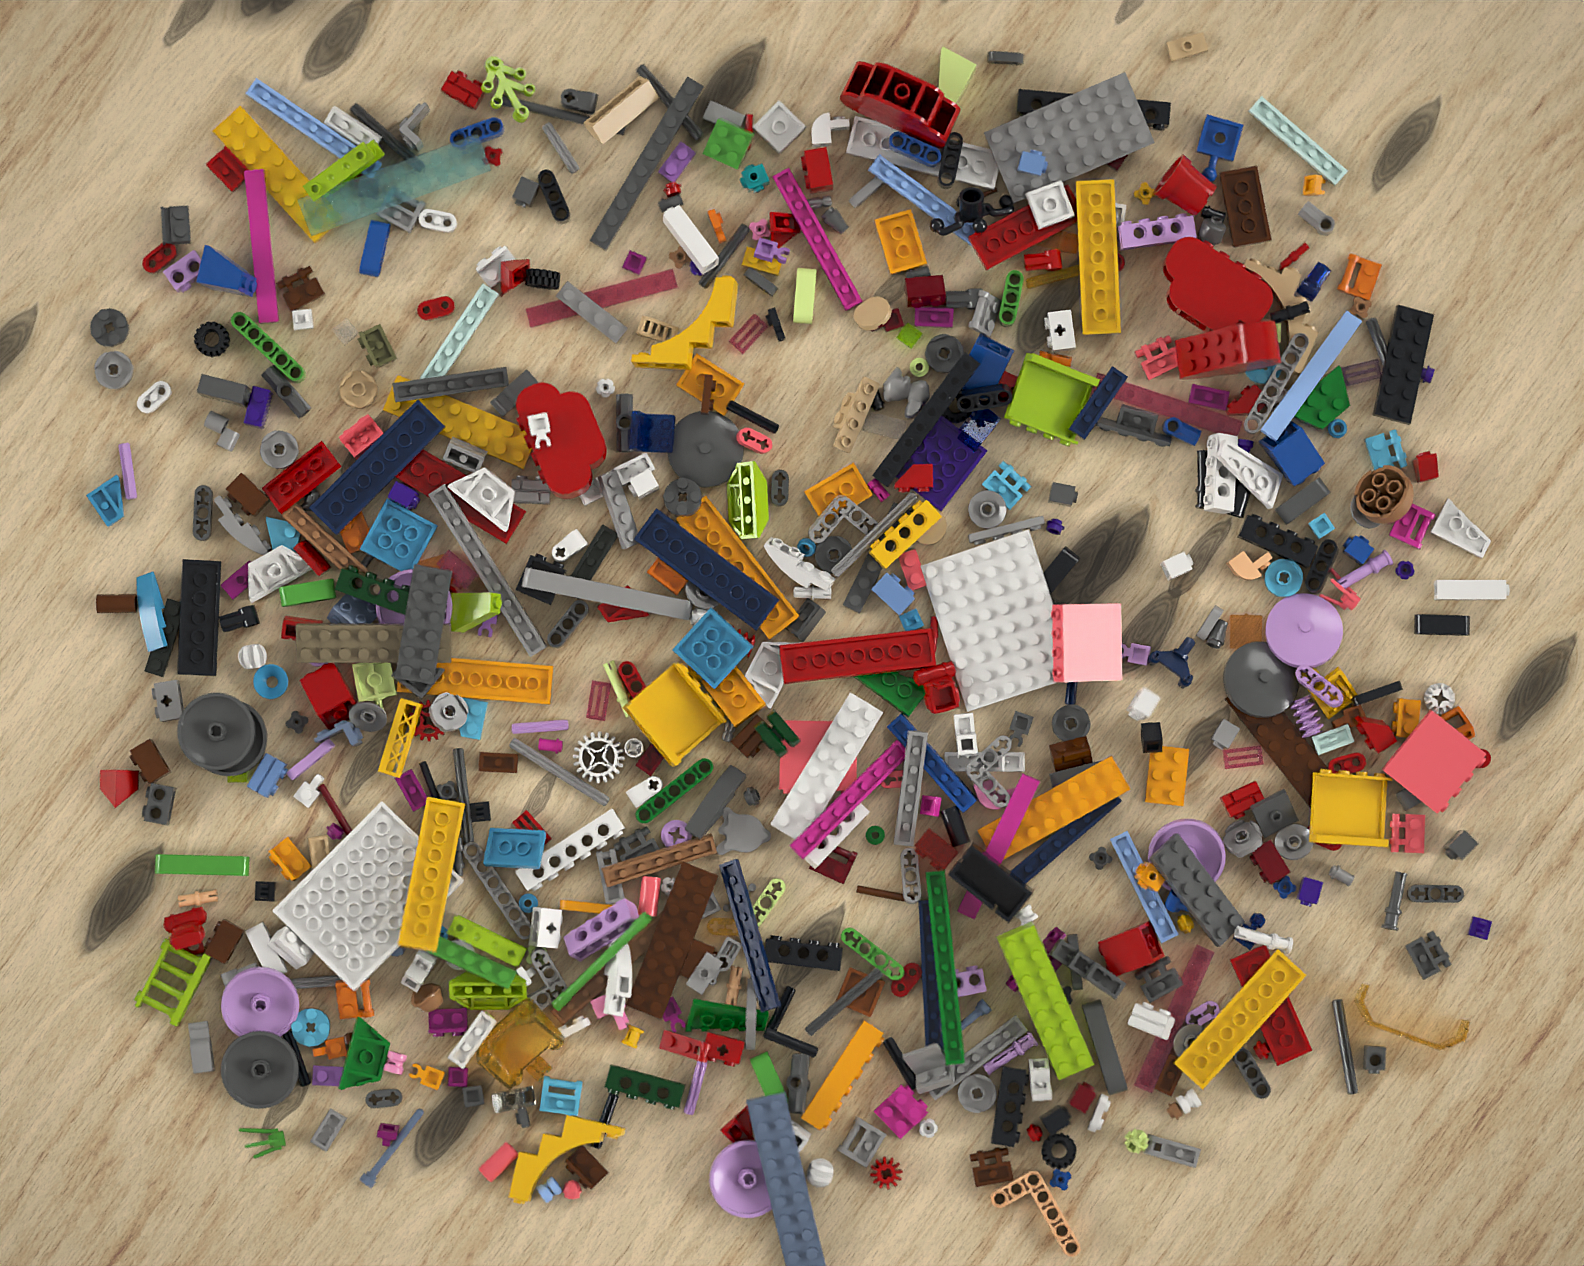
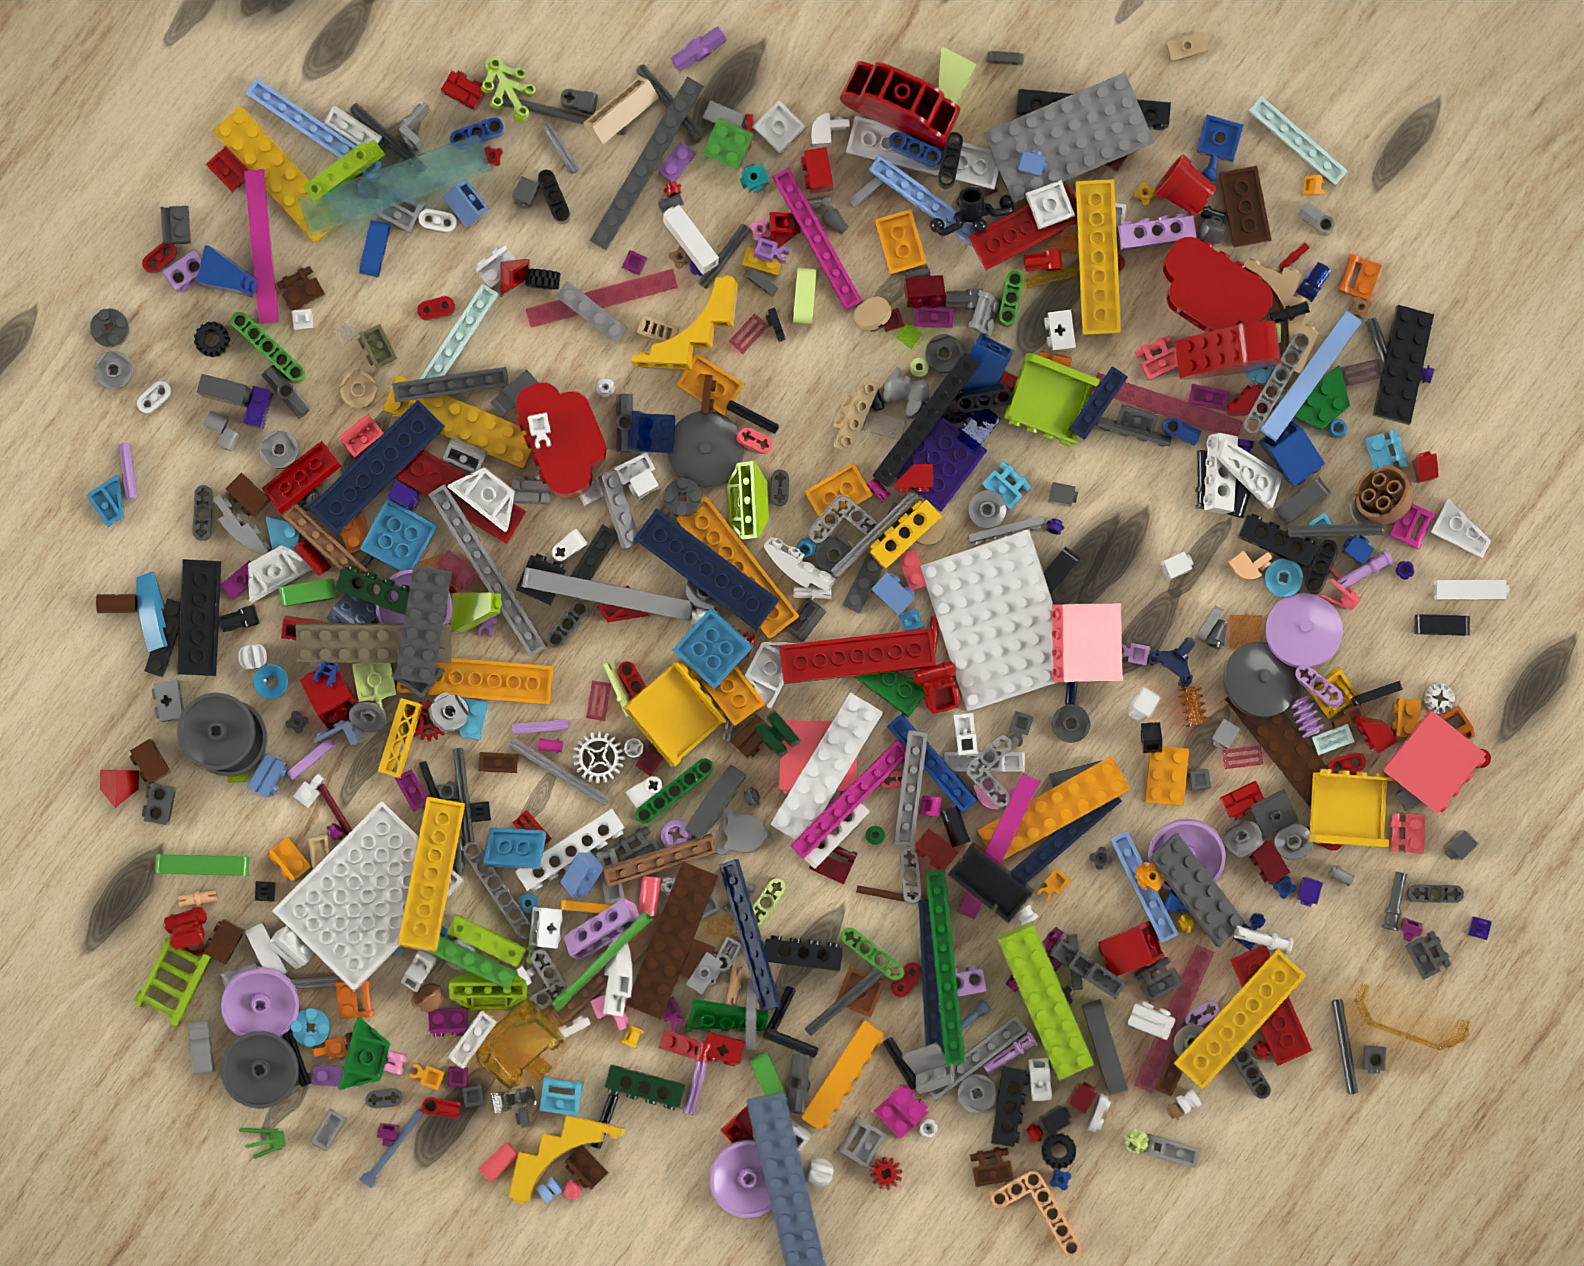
orange plate [647,558,689,596] -> none
orange plate [707,209,726,244] -> none
reddish brown brick [1049,736,1093,772] -> none
none -> blue piece [313,661,339,687]
none -> red piece [422,1097,461,1119]
none -> medium blue brick [443,179,489,227]
none -> medium blue brick [560,852,603,897]
none -> medium lavender piece [671,26,727,72]
none -> light orange plate [1037,867,1071,902]
none -> clear orange piece [1178,686,1209,727]
none -> flat silver tile [1189,769,1211,791]
none -> dark grey axle [1288,524,1383,538]
none -> magenta tile [1401,917,1422,942]

